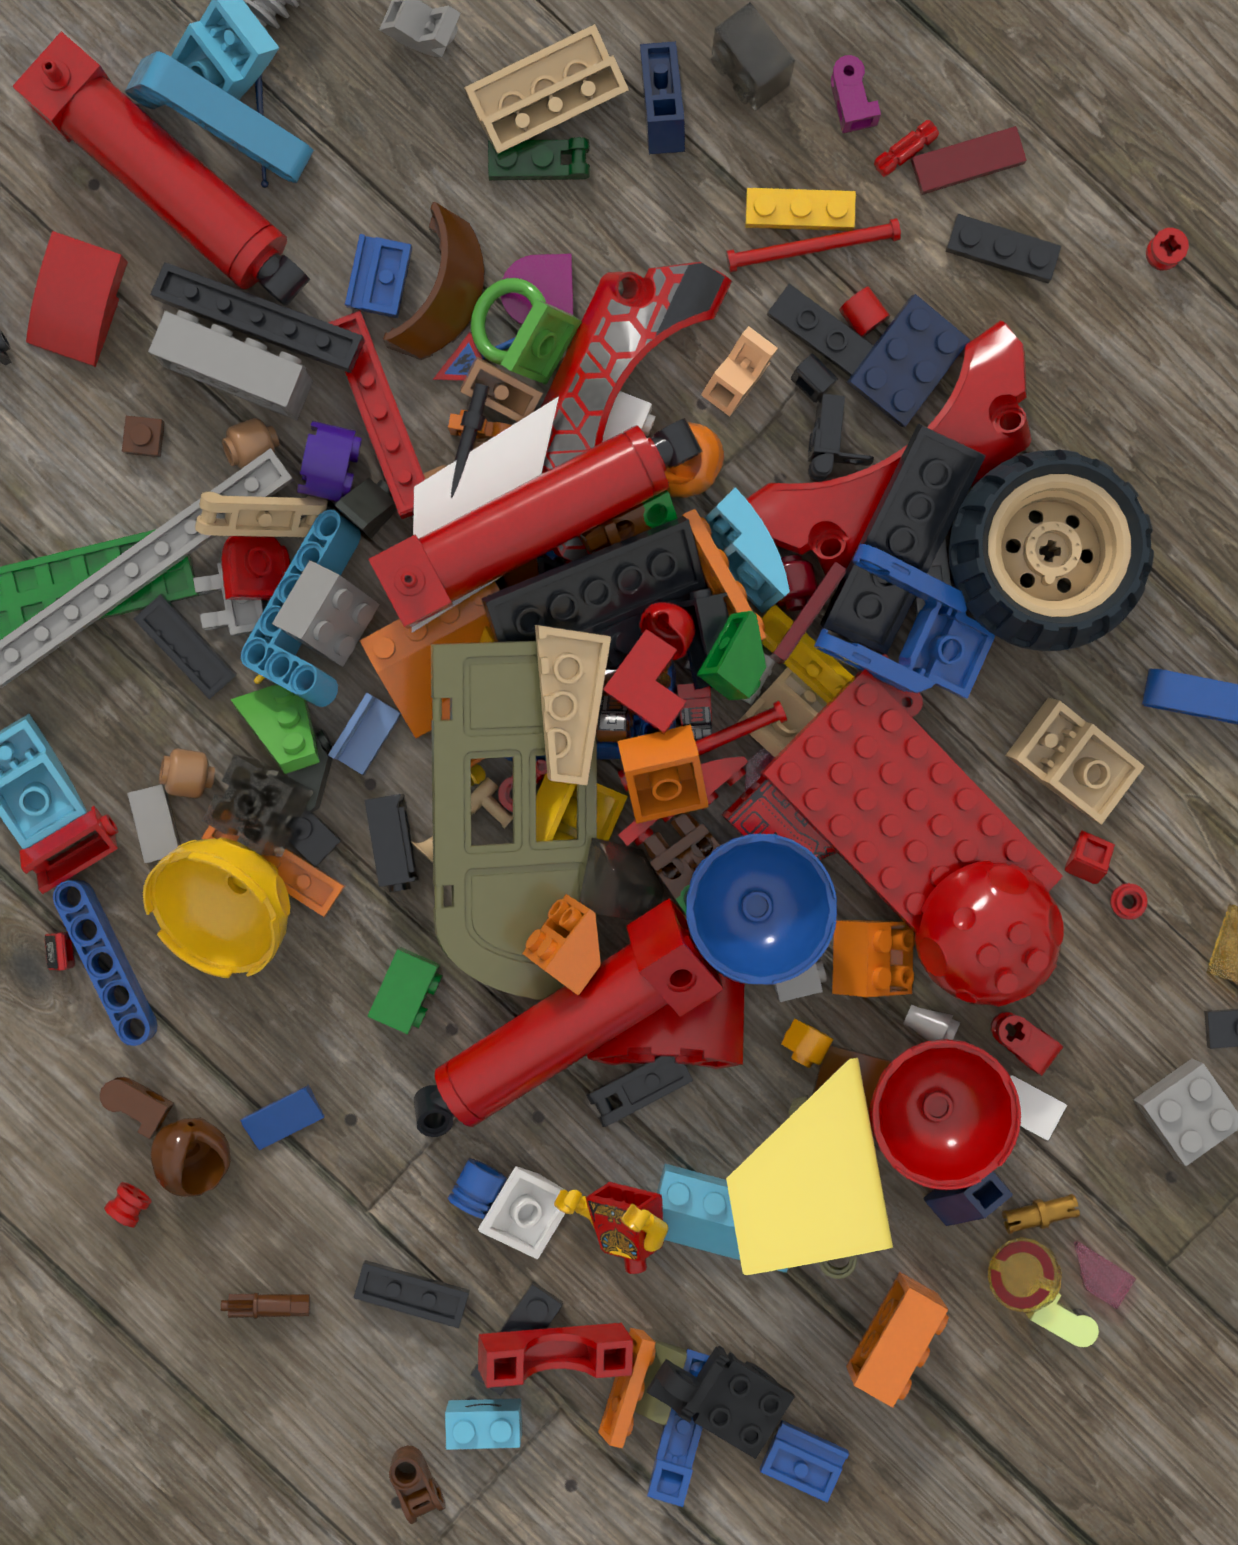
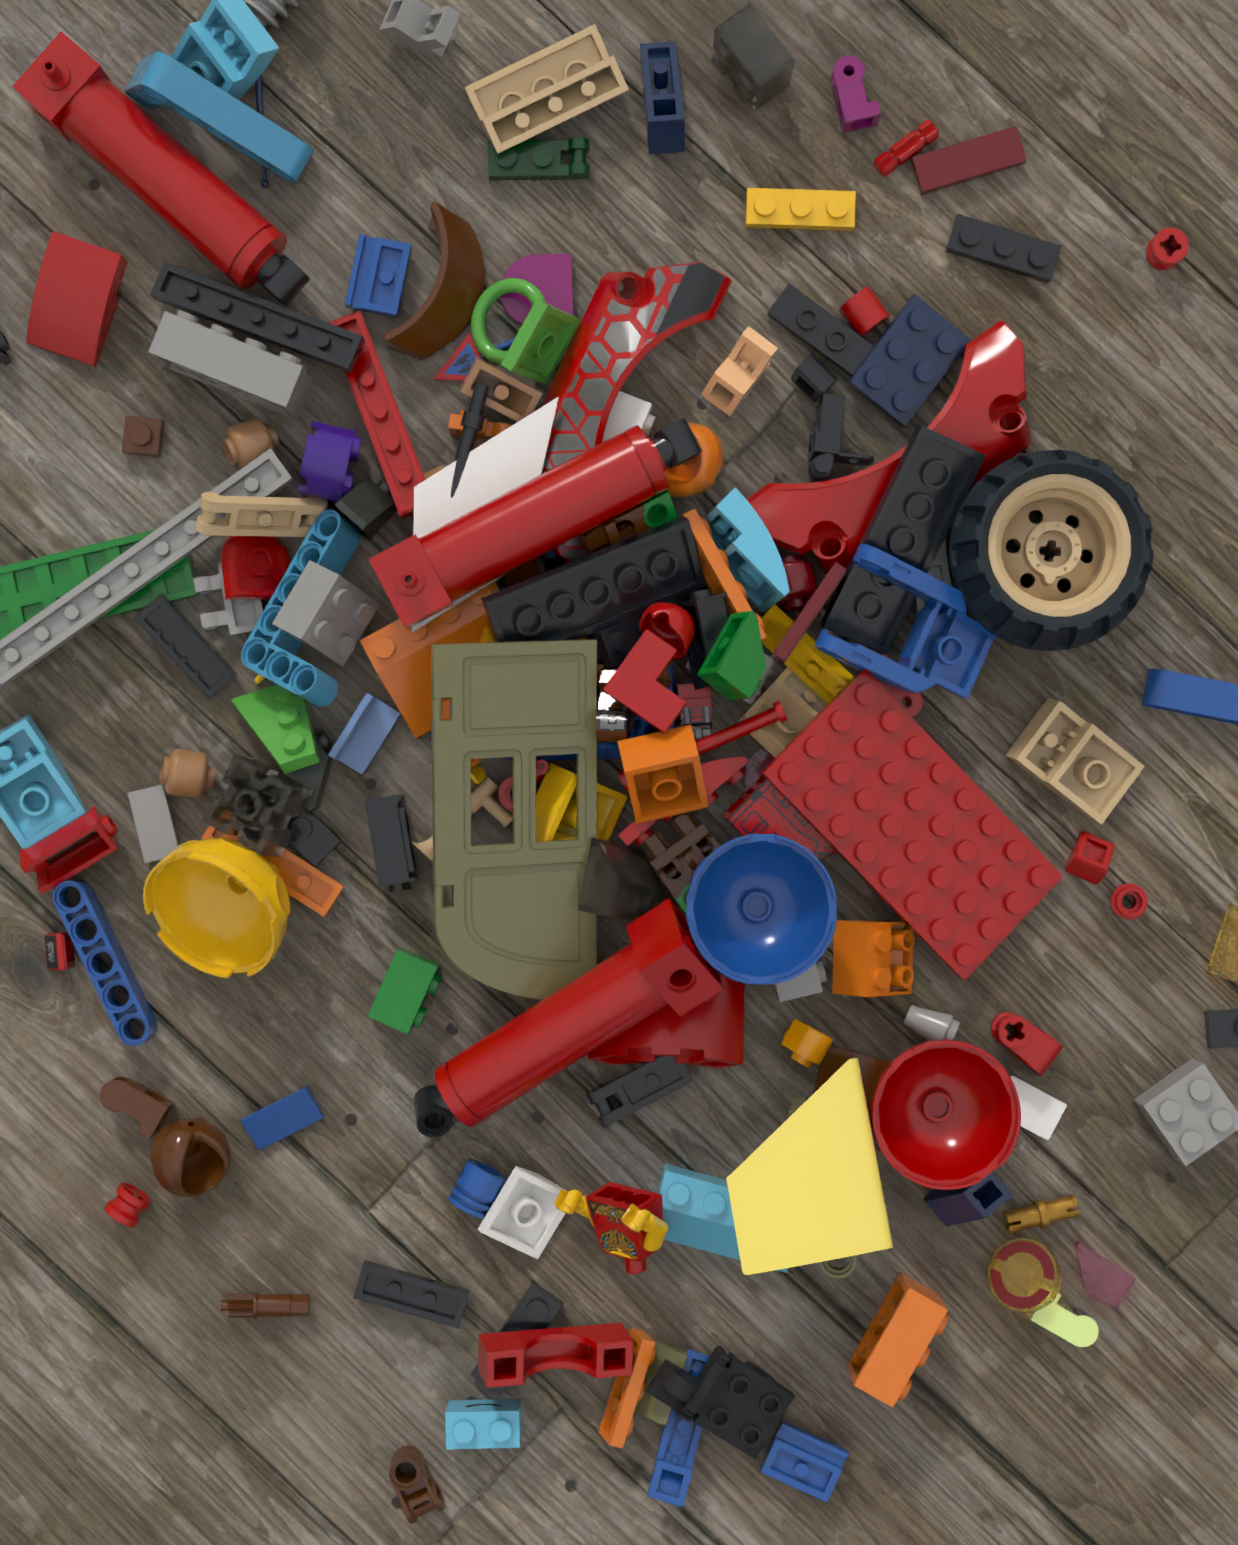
orange slope [522,894,601,995] -> none
tan wing [535,625,611,785] -> none
red bar [726,218,901,273] -> none
red rock [915,861,1064,1007] -> none

